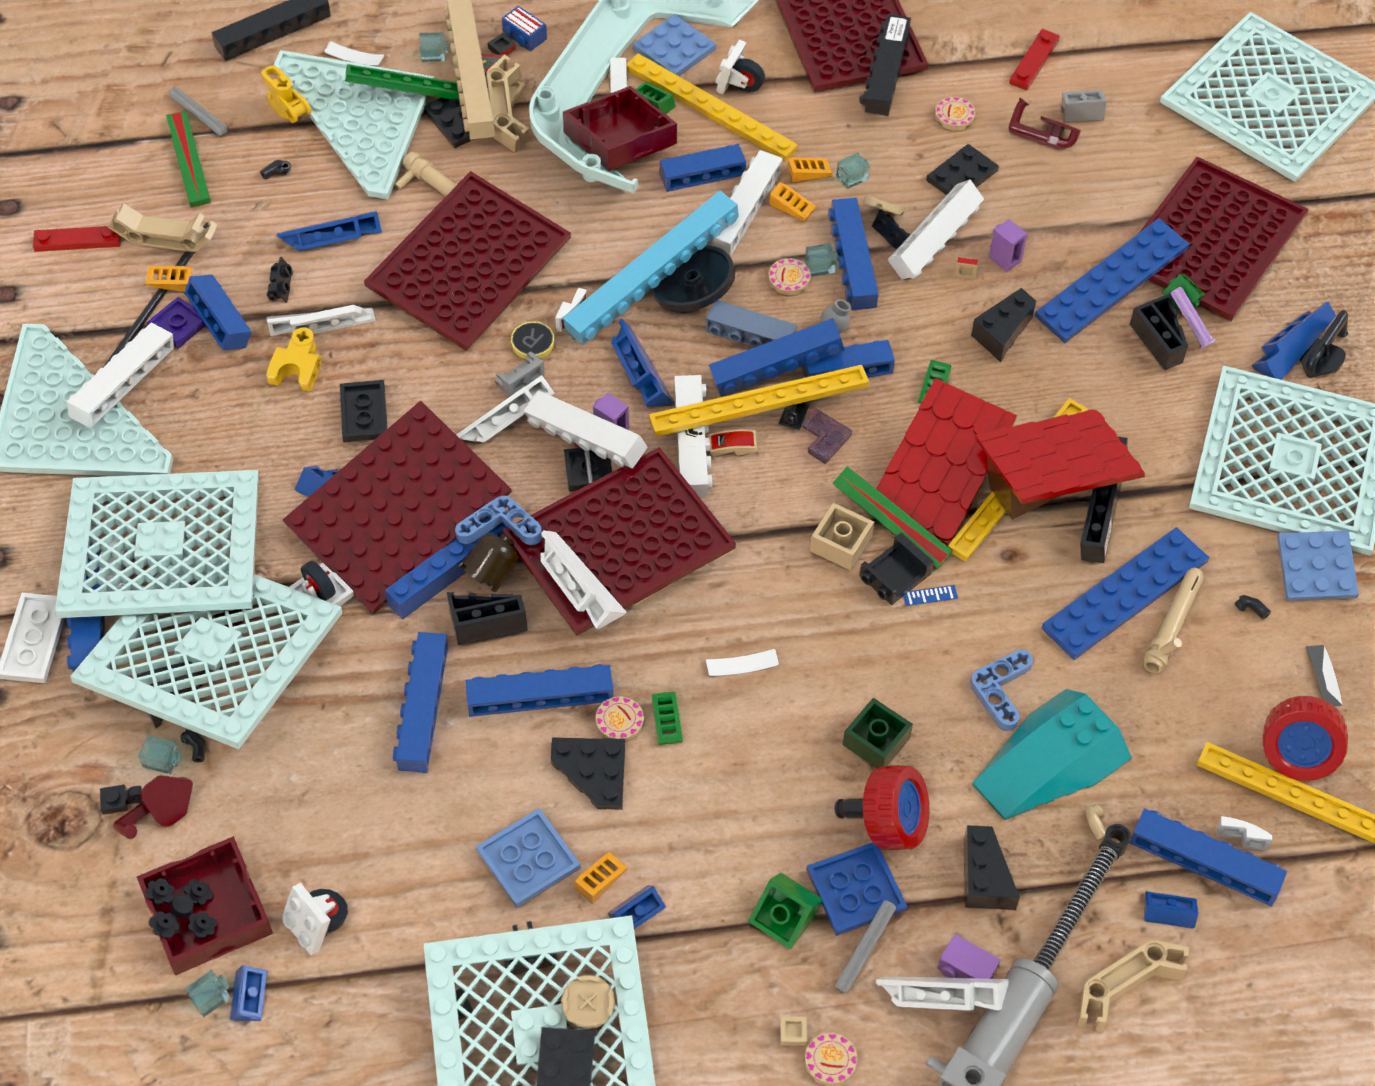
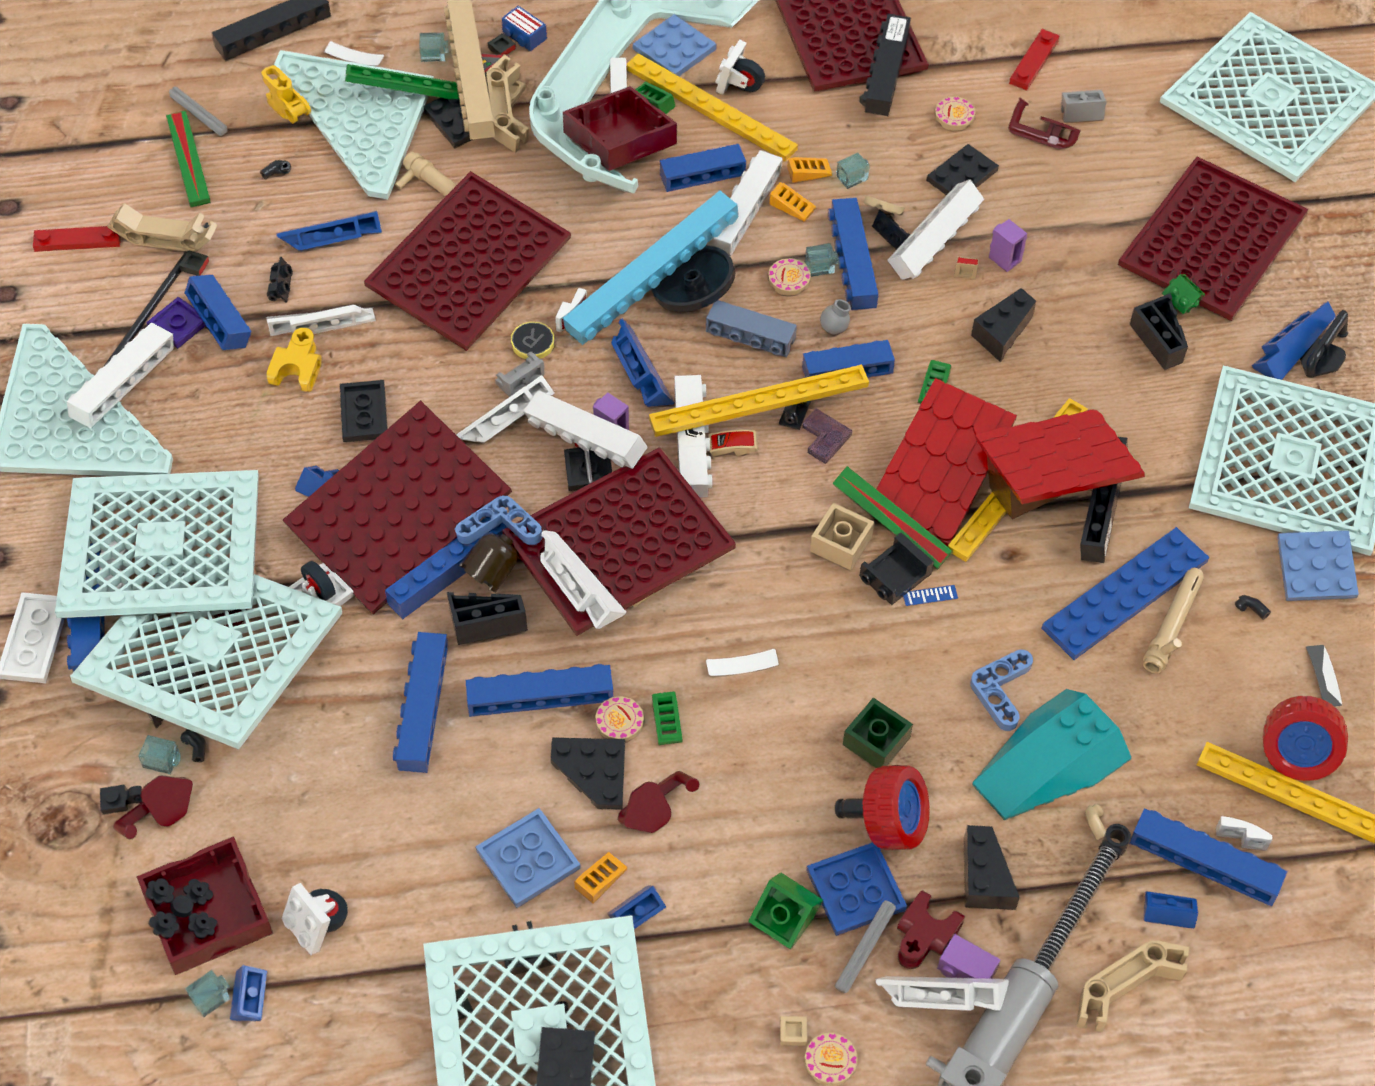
light orange slope [145,266,192,292] -> none
tan tile [561,975,615,1030] -> none
blue brick [709,318,845,397] -> none
blue plate [1035,218,1189,343] -> none
lavender axle [1171,287,1216,349] -> none
none -> pearl dark grey plate [179,250,209,276]
none -> dark red piece [618,771,700,833]
none -> dark red piece [897,890,965,969]

